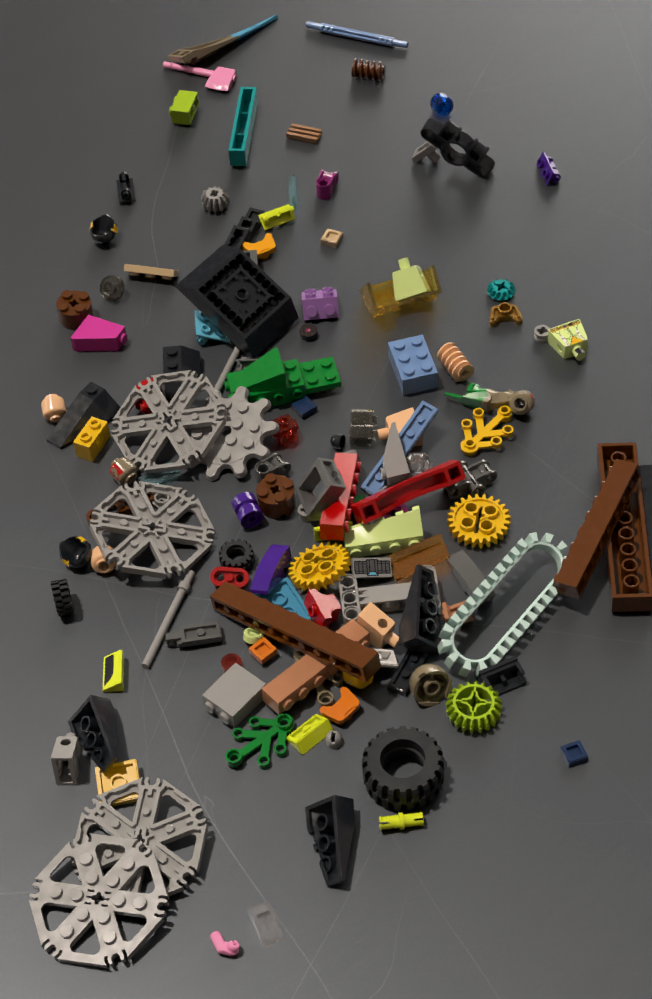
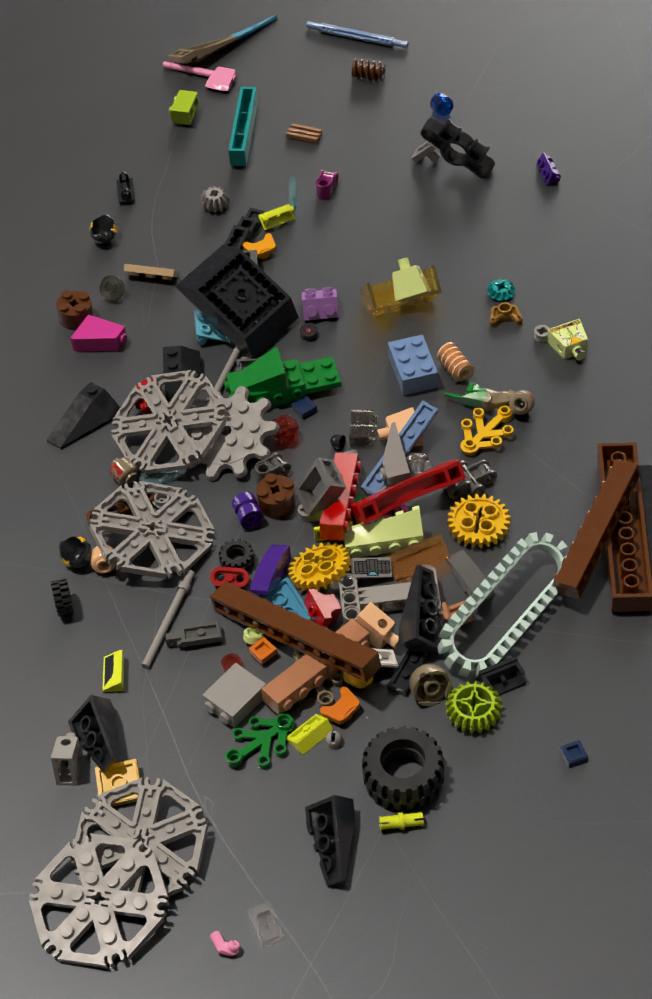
light nougat head [41,394,66,423] -> none
yellow brick [73,416,111,462] -> none
tan tile [321,229,343,248] -> none

